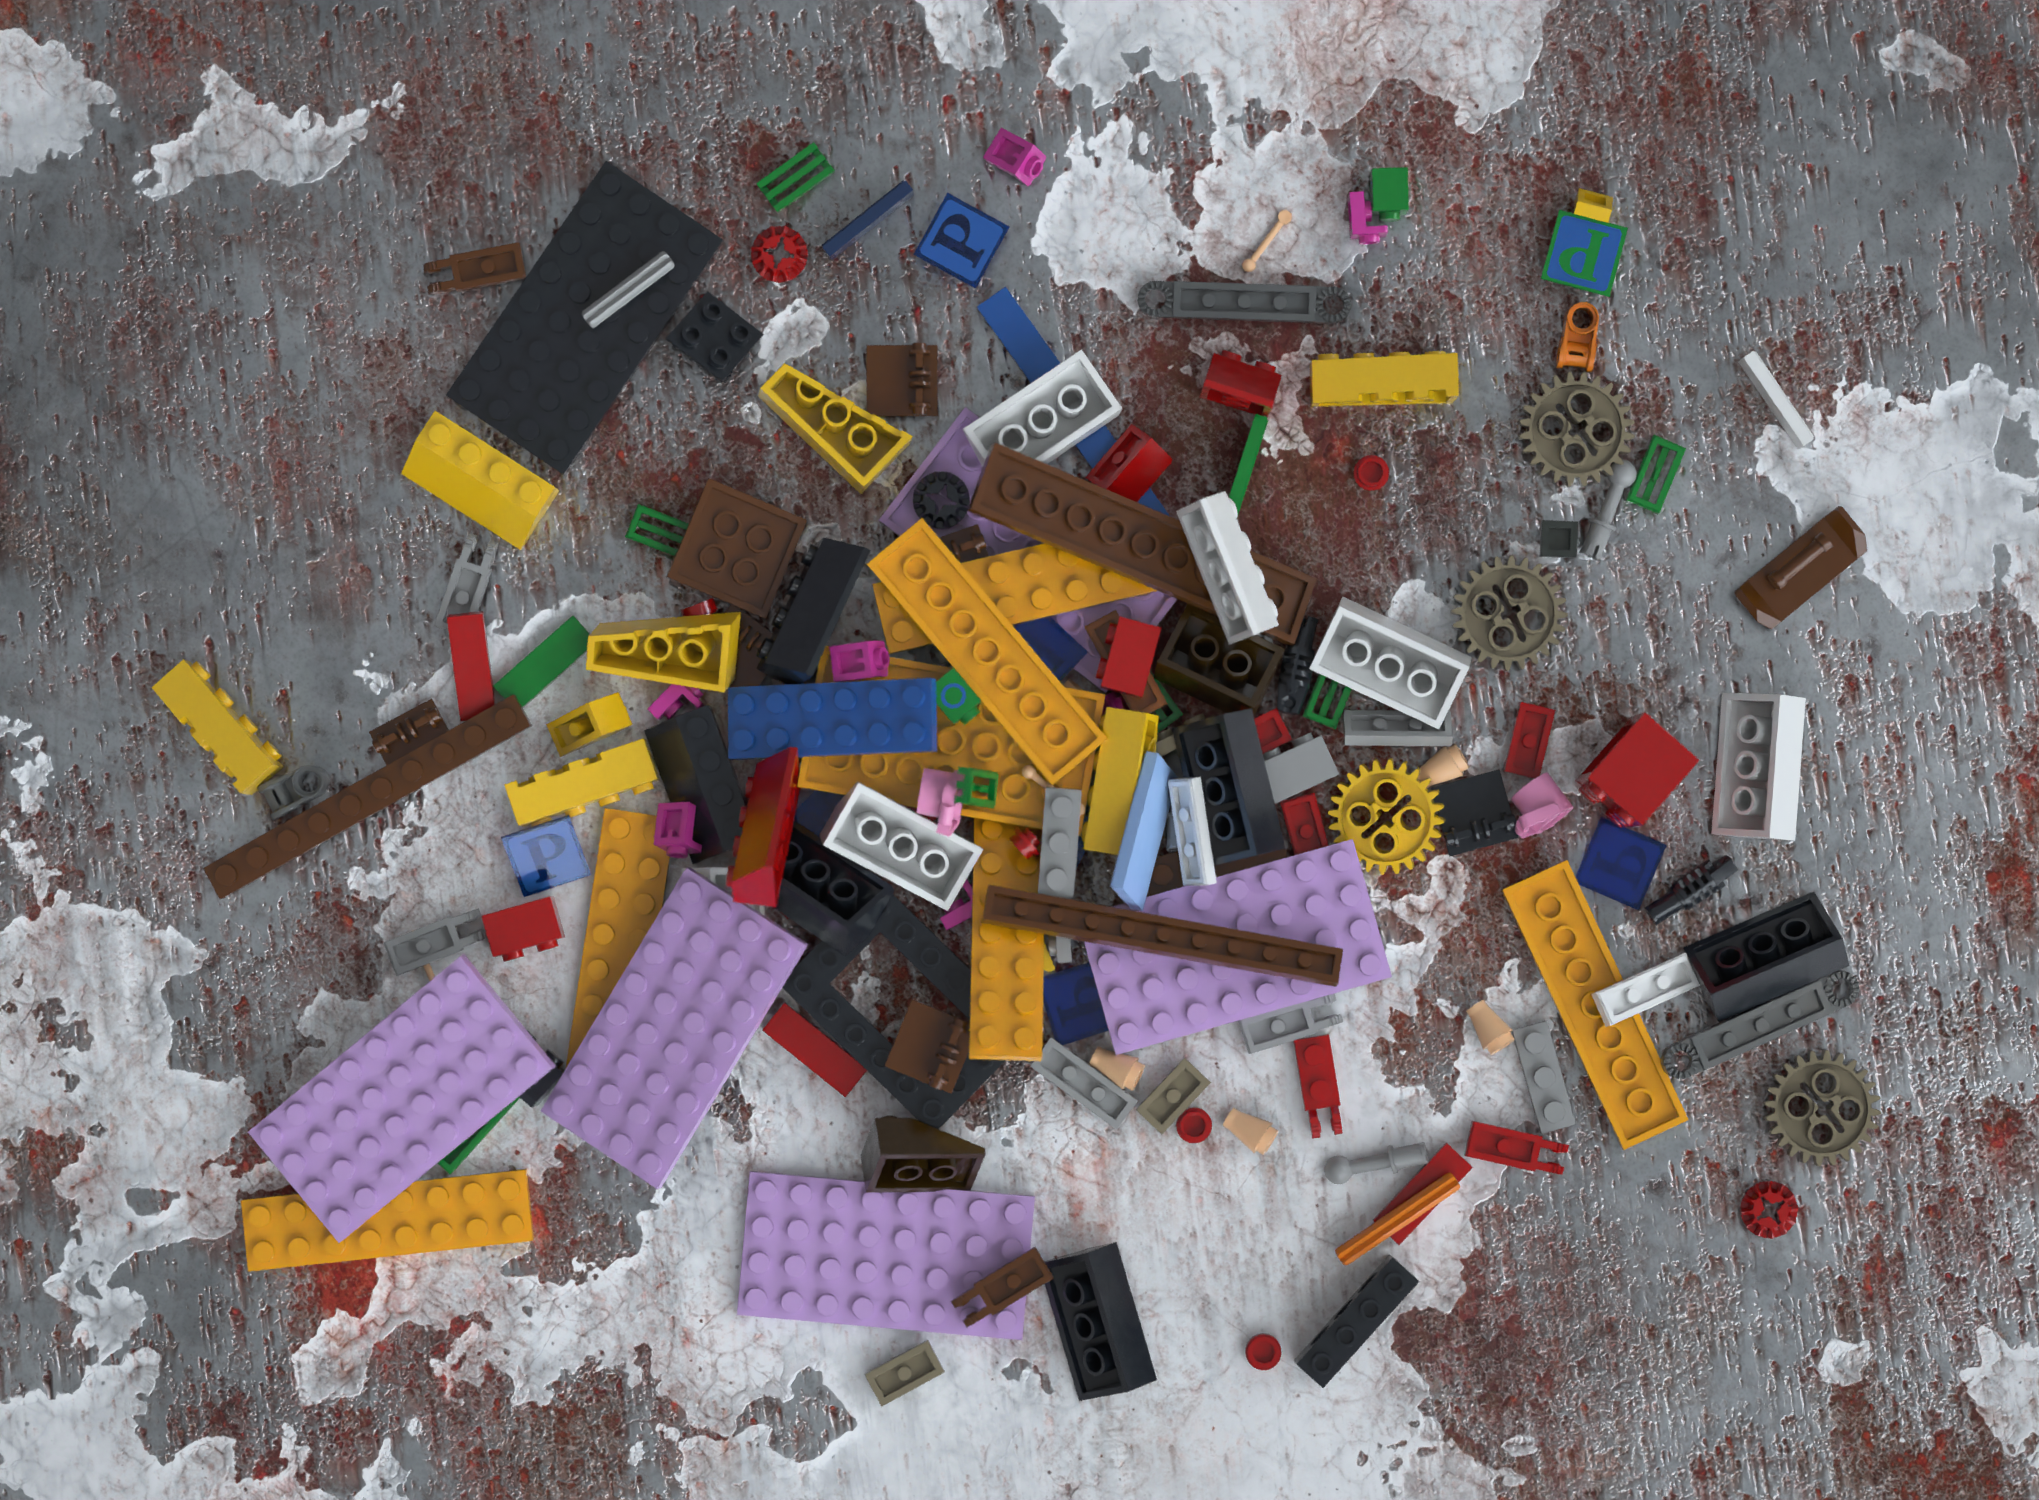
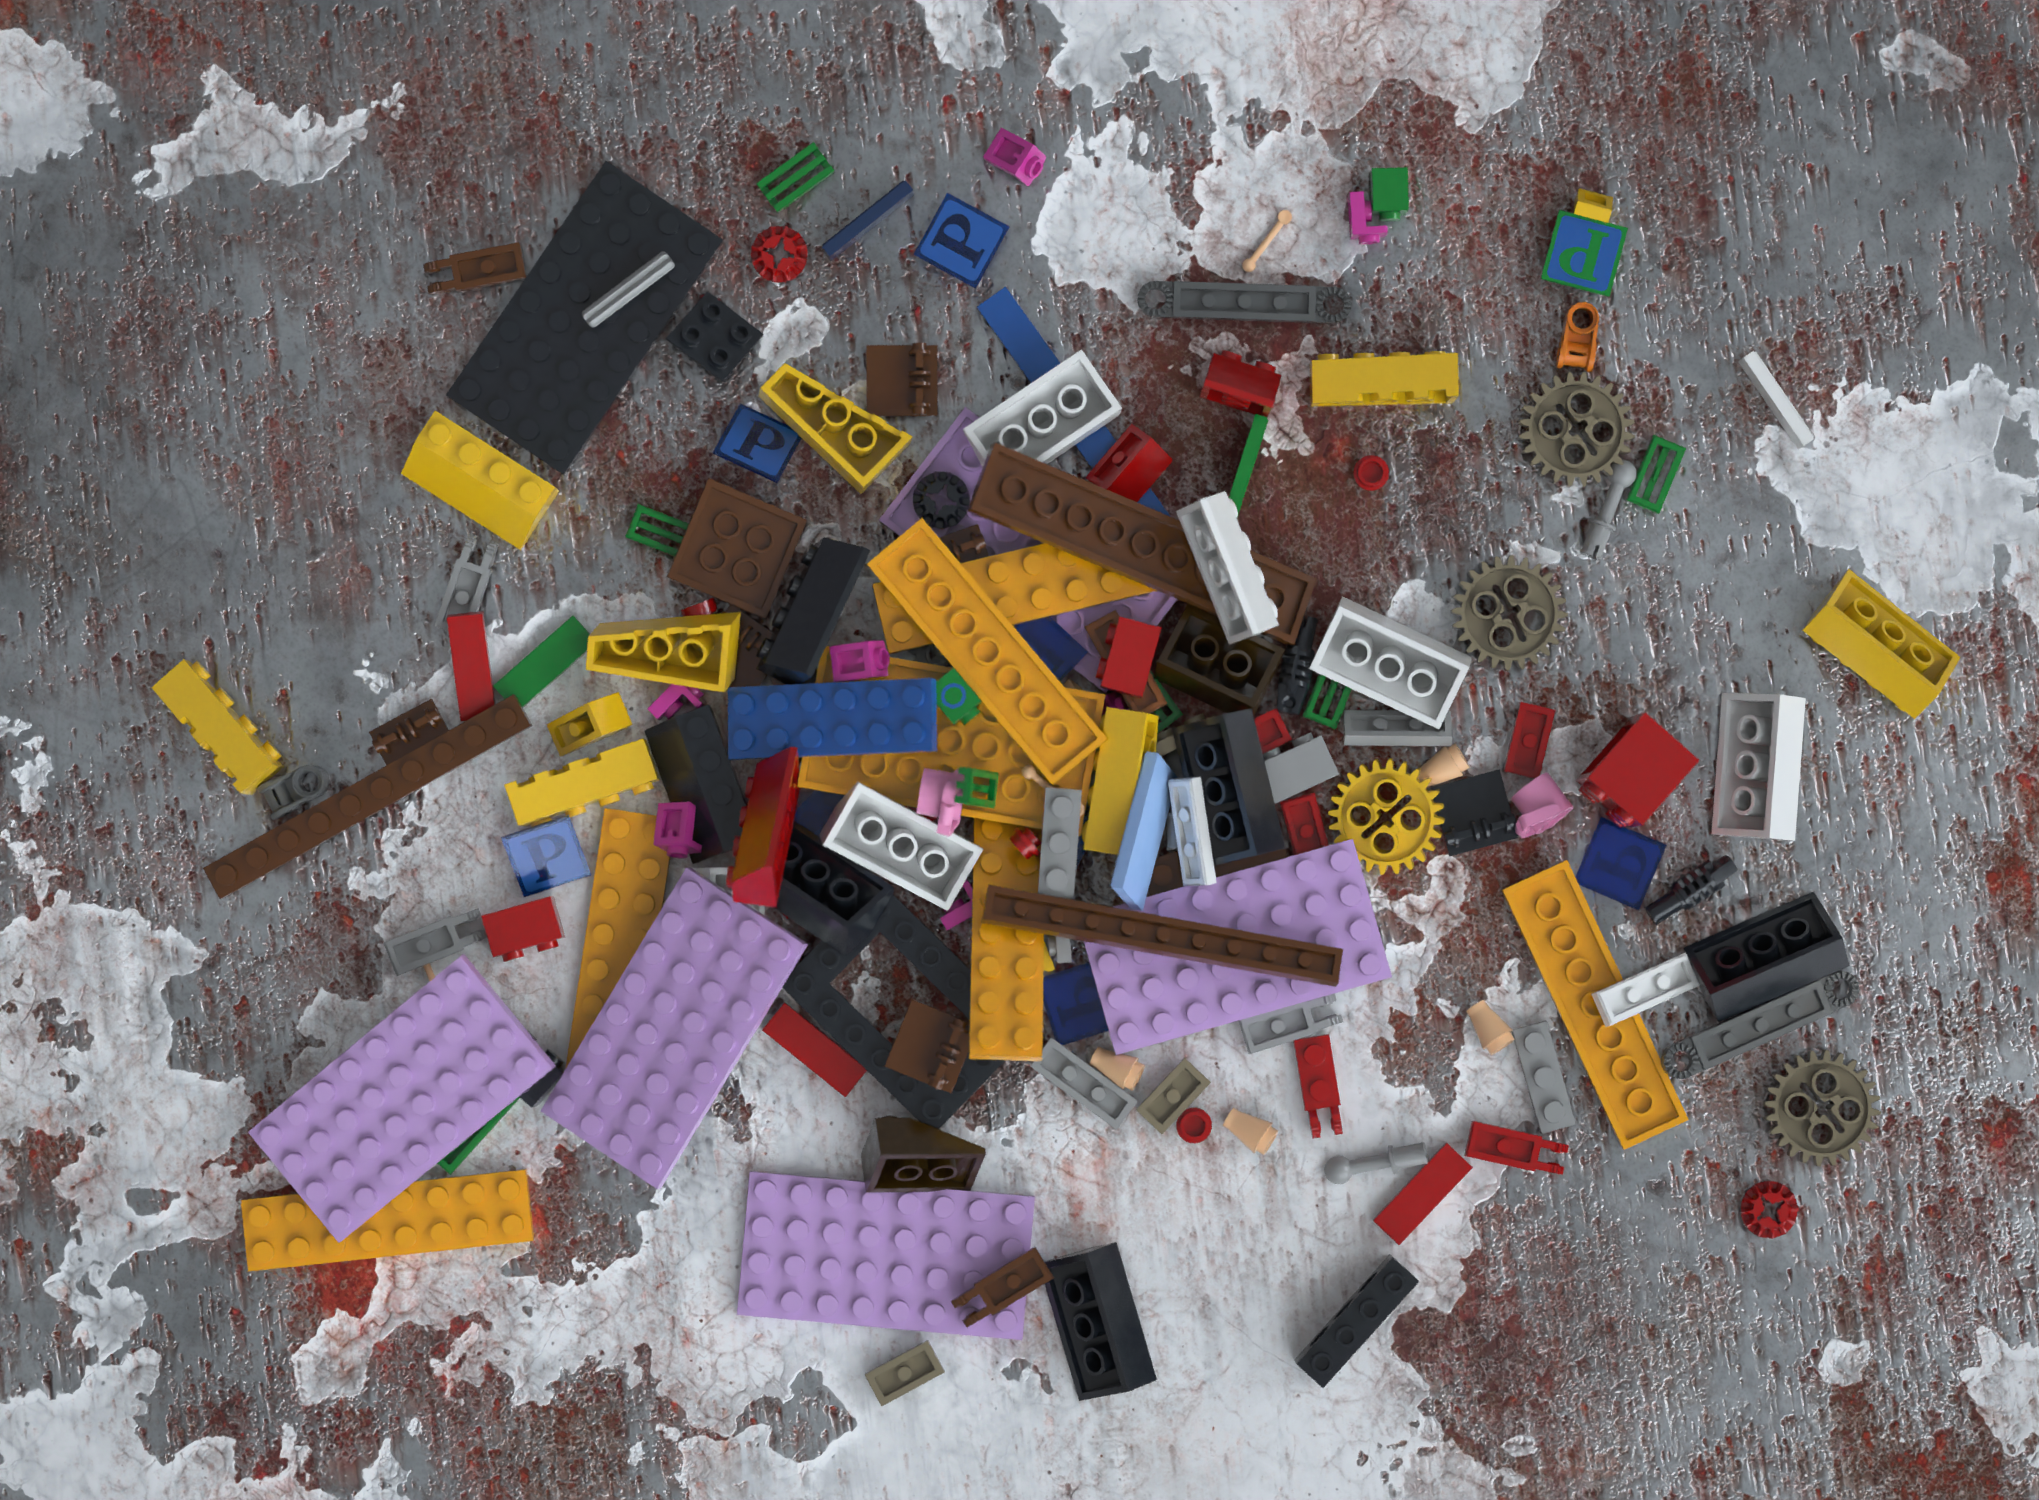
red tile [1245,1333,1282,1370] -> none
orange axle [1335,1173,1460,1266] -> none
pearl dark grey tile [1540,520,1578,558] -> none
reddish brown piece [1734,506,1867,630] -> none
none -> piece [713,403,802,483]
none -> yellow slope [1802,569,1961,719]

